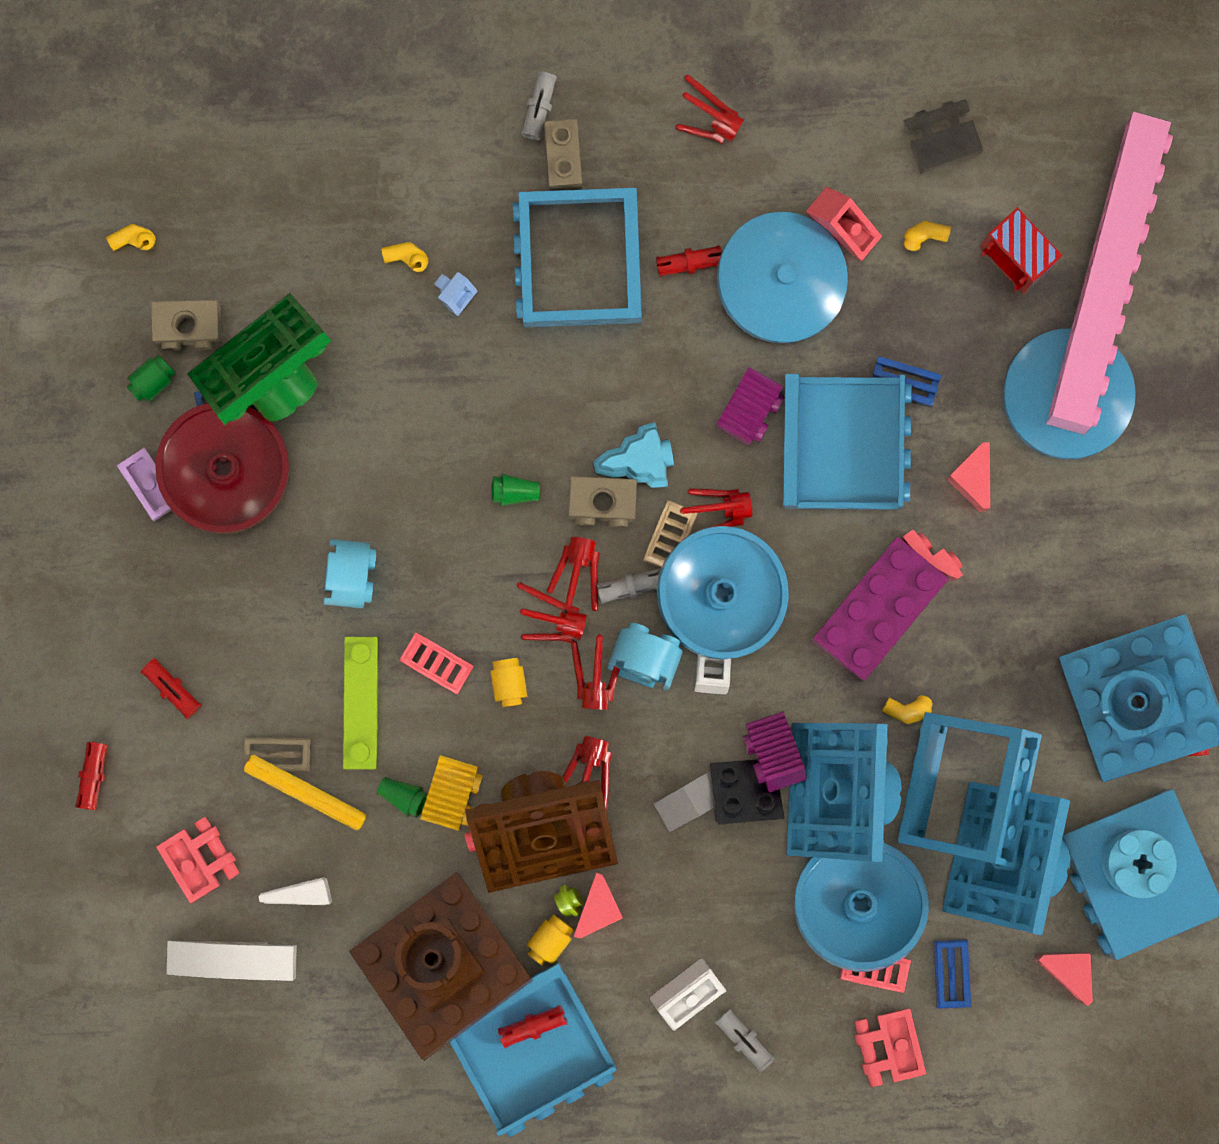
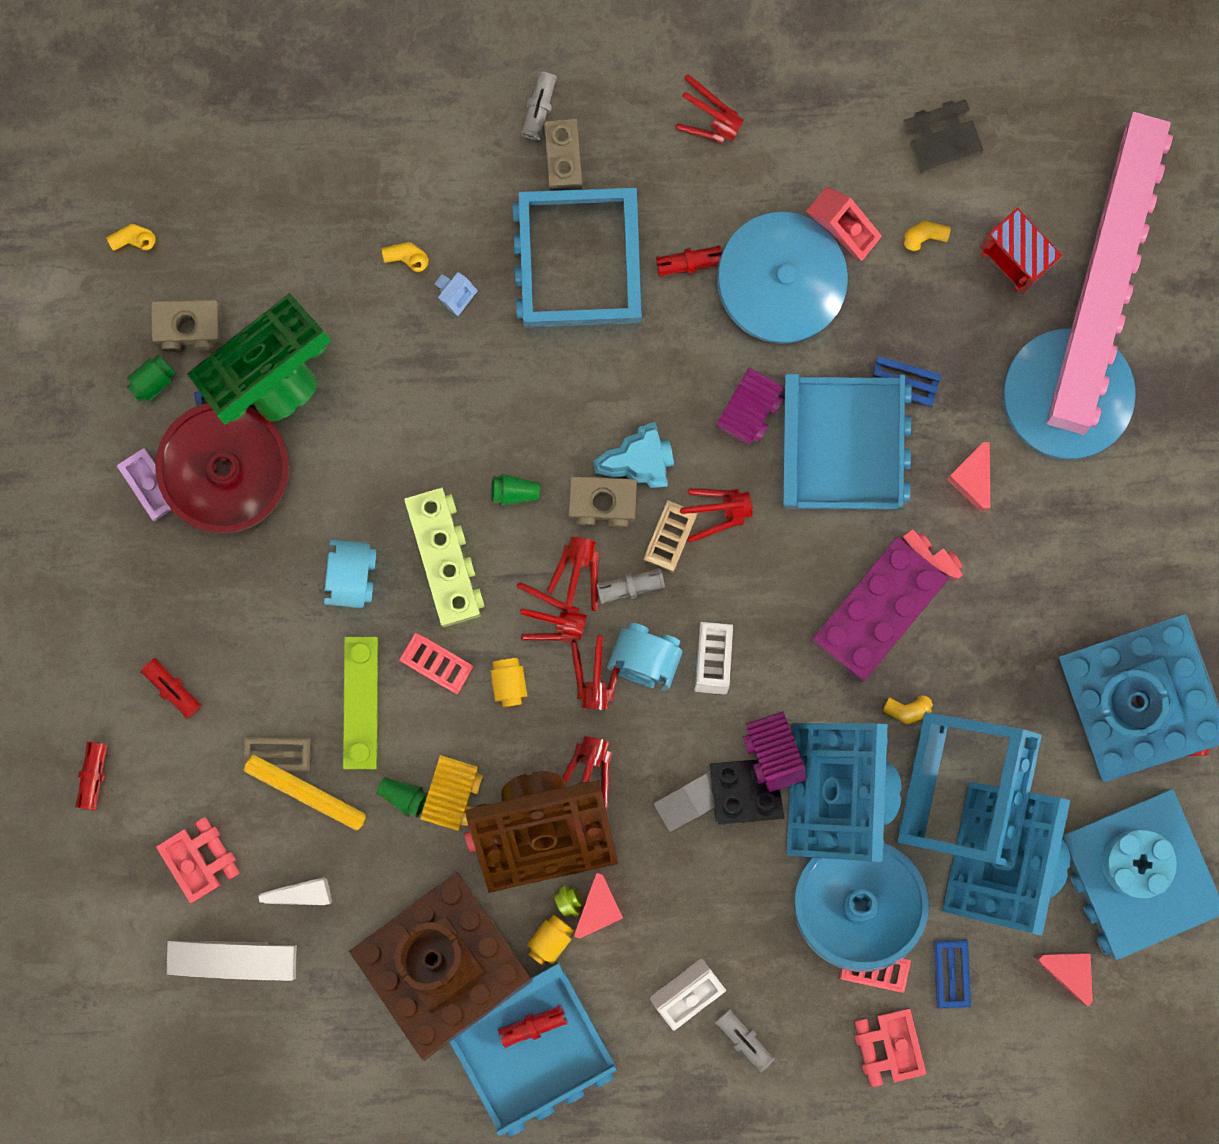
dark azure dish [657,526,789,659] -> none
none -> yellowish green brick [404,488,485,628]

